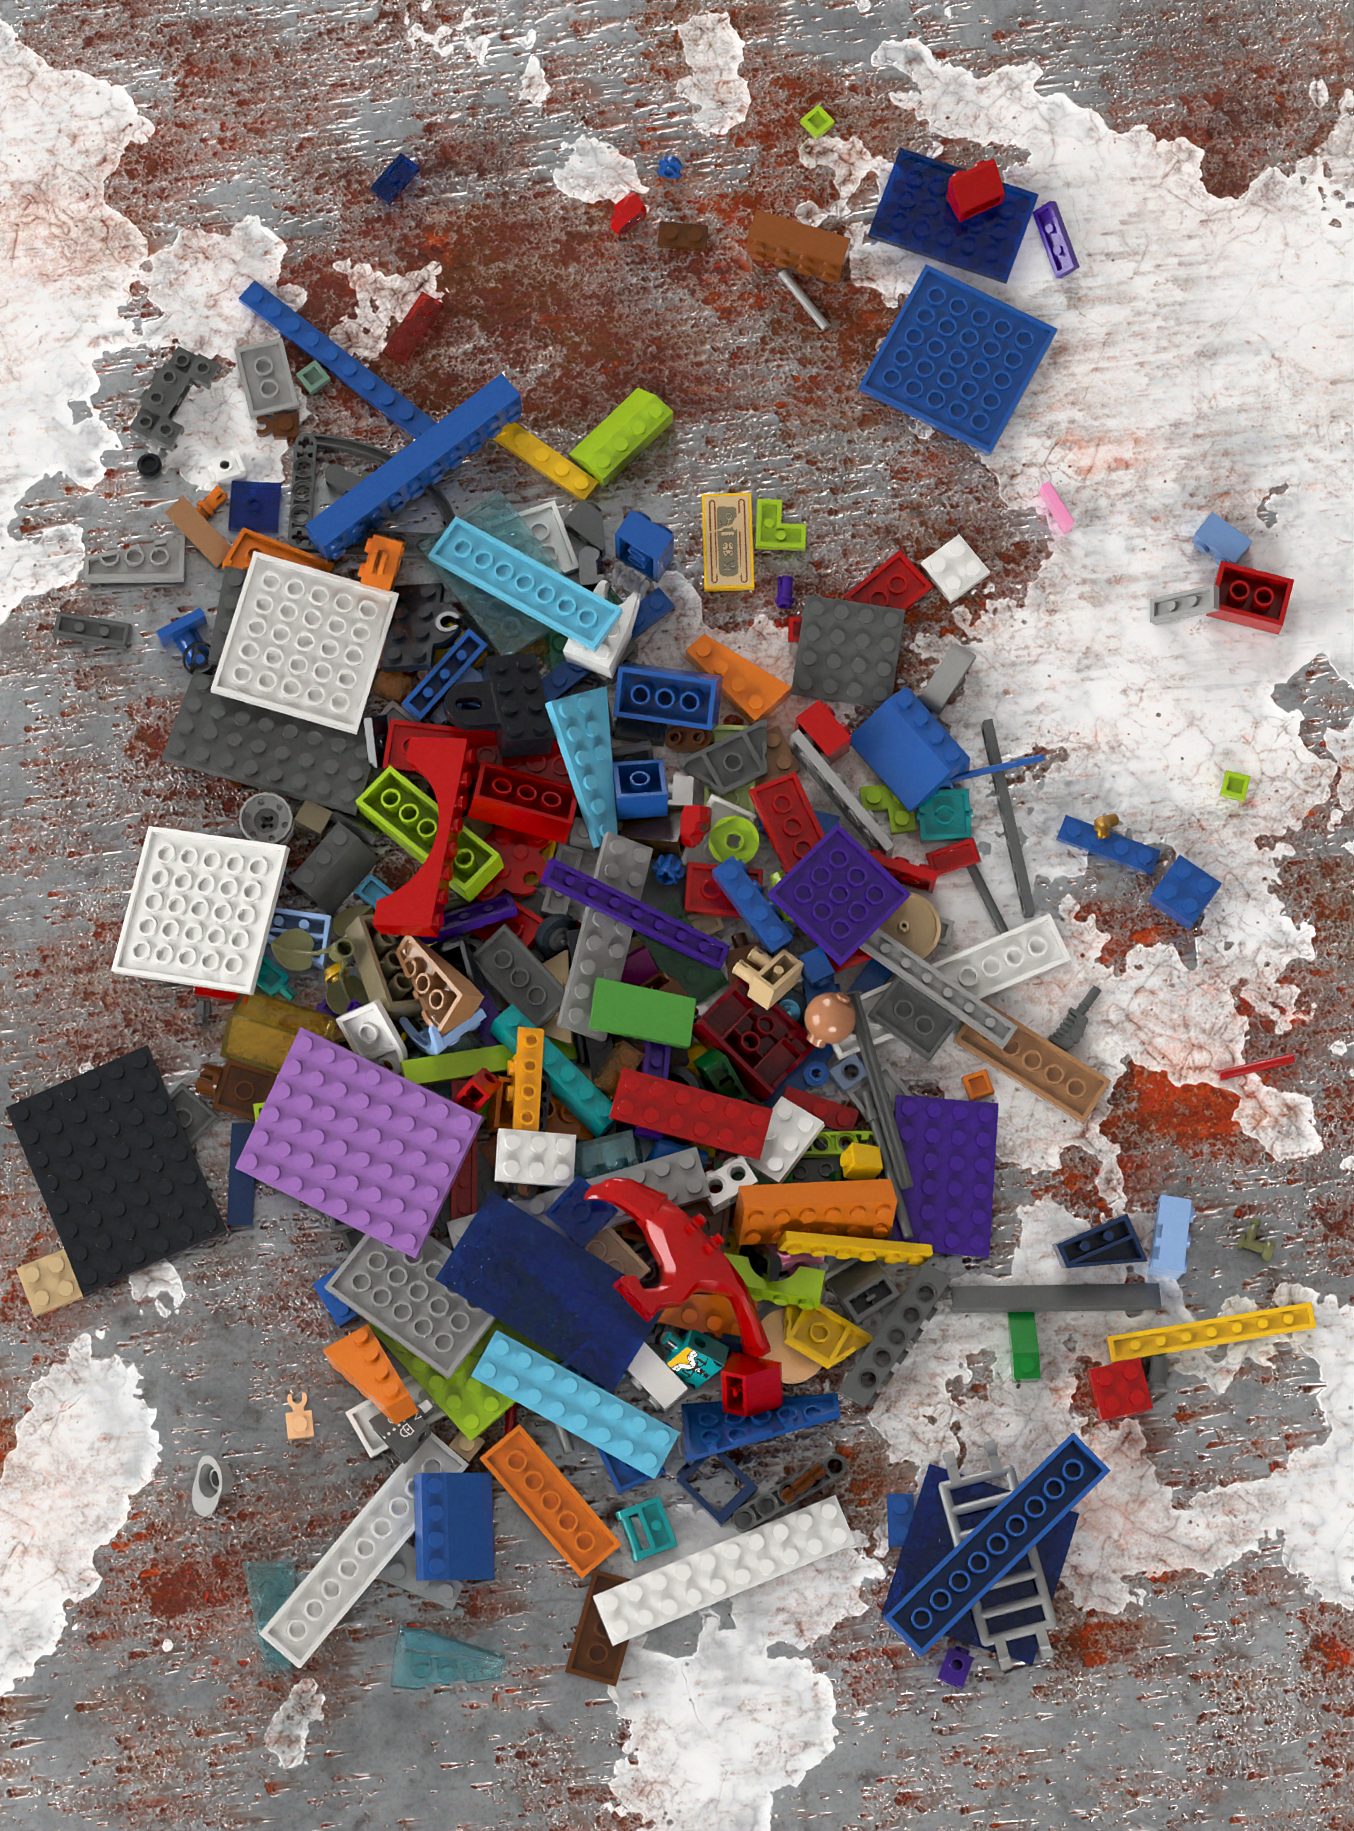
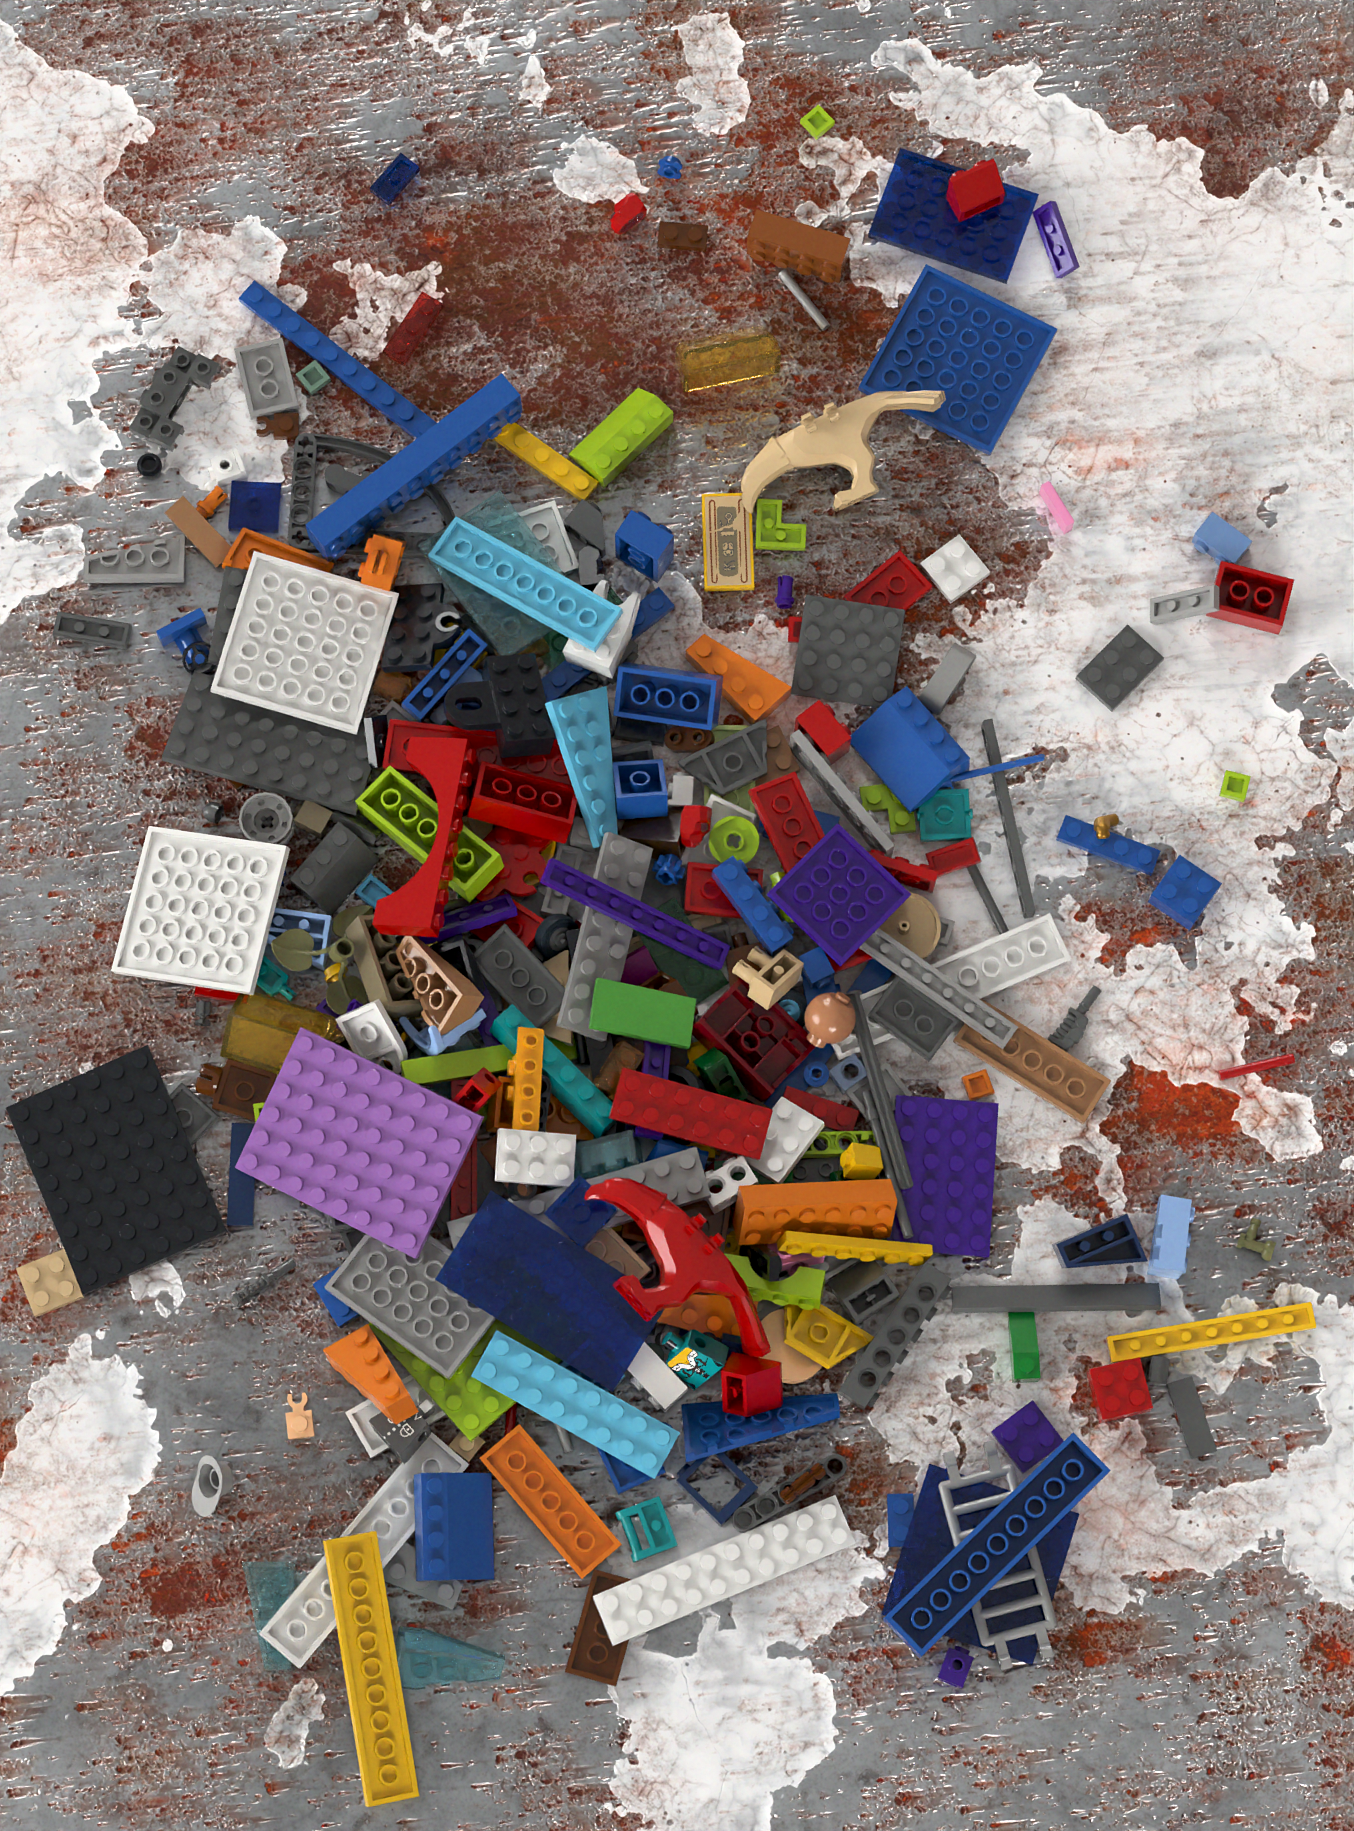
none -> dark grey hinge [202,802,224,824]
none -> dark grey piece [230,1258,296,1309]
none -> yellow plate [323,1531,419,1807]
none -> clear yellow windscreen [675,326,781,392]
none -> dark grey tile [702,921,734,948]
none -> tan animal [740,391,946,514]
none -> dark purple plate [991,1400,1064,1474]
none -> dark grey plate [1075,624,1164,712]
none -> dark grey tile [1166,1376,1217,1459]

